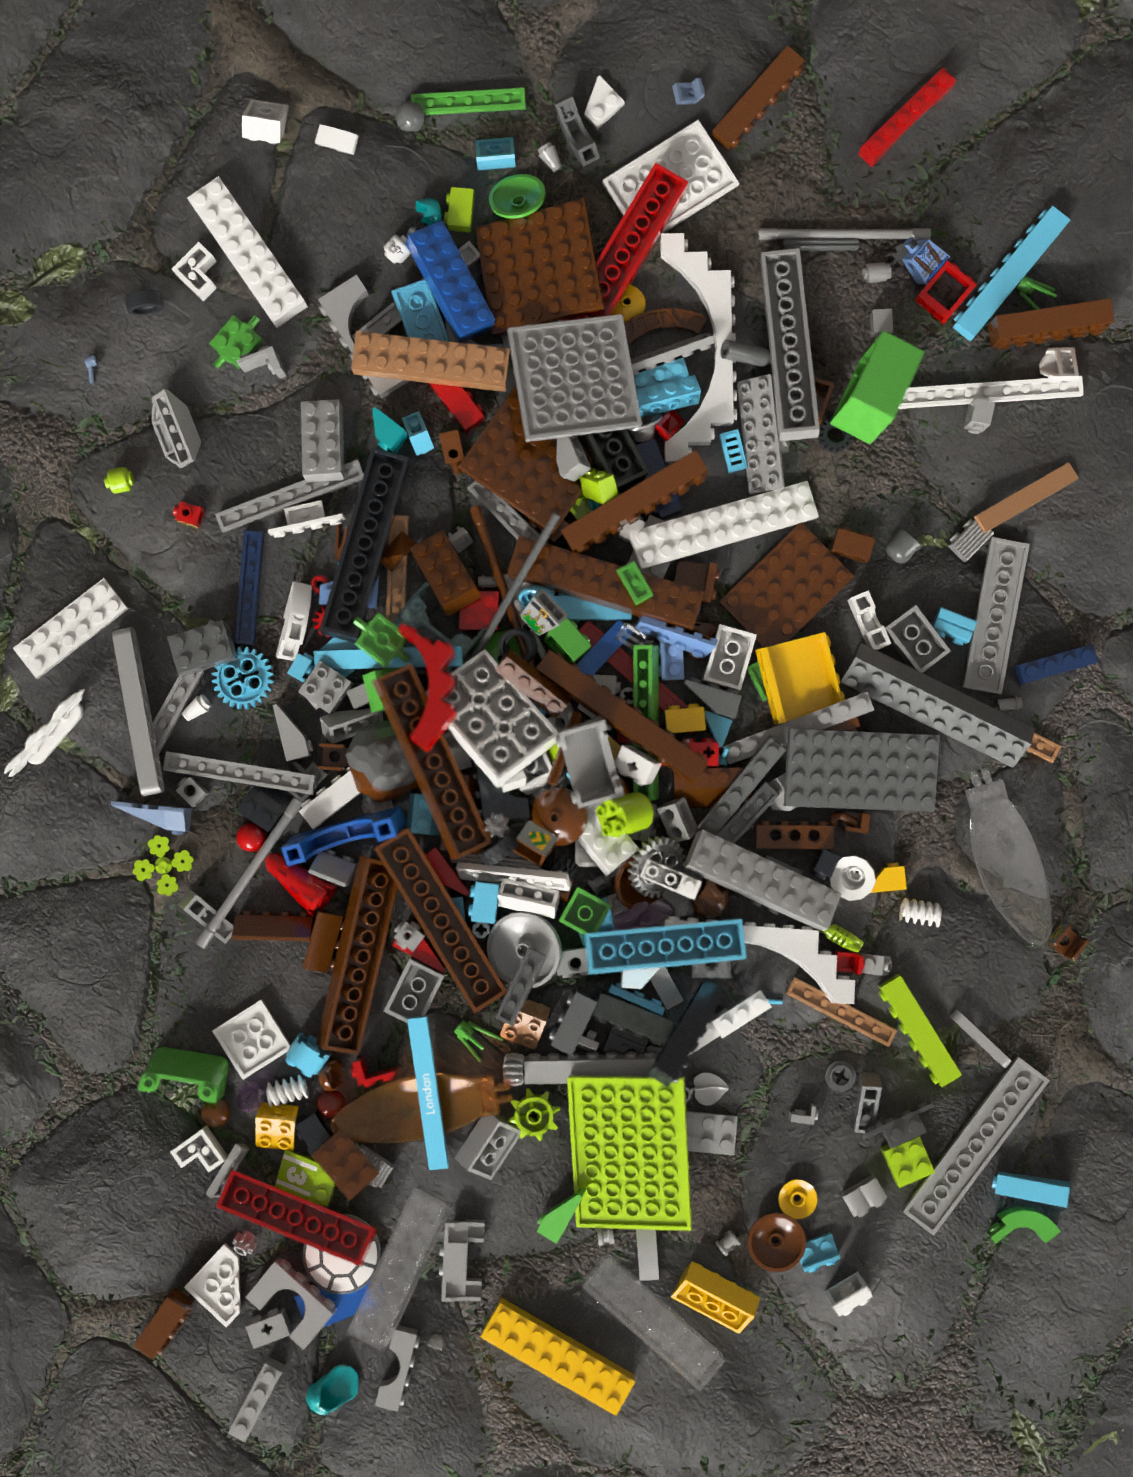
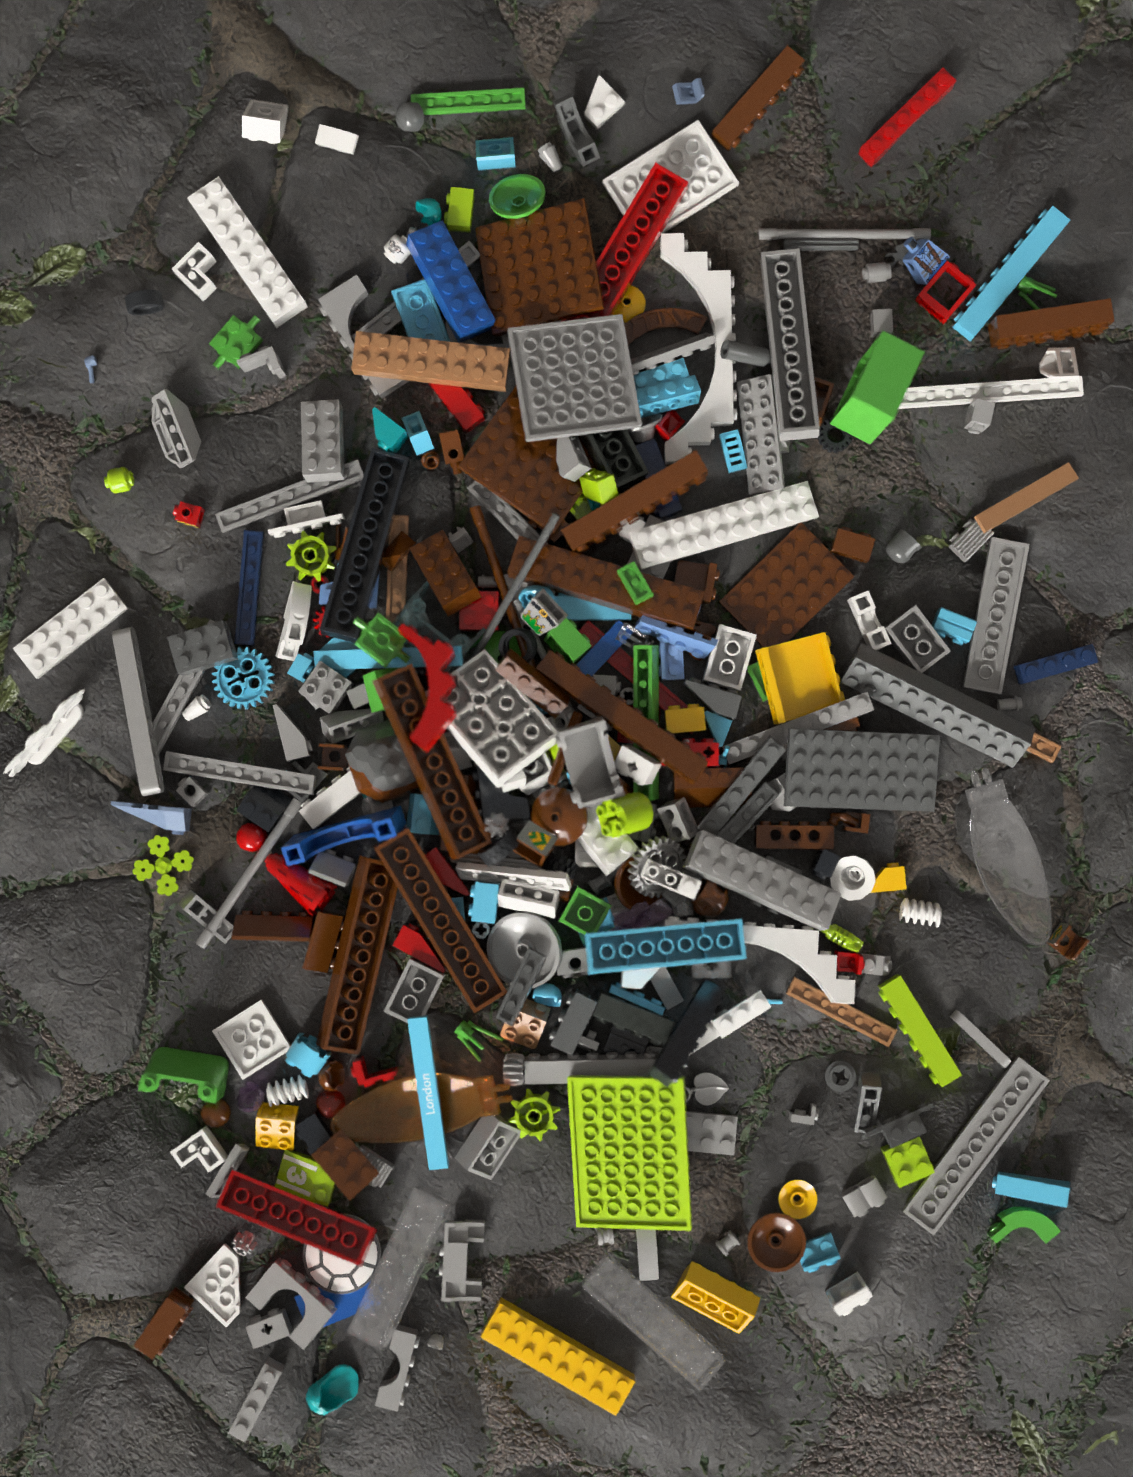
light grey brick [394,920,426,952] -> none
bright green slope [537,1187,587,1244] -> none
none -> lime brick [286,531,337,582]
none -> reddish brown plate [421,451,440,469]
none -> medium azure hair [532,983,562,1007]

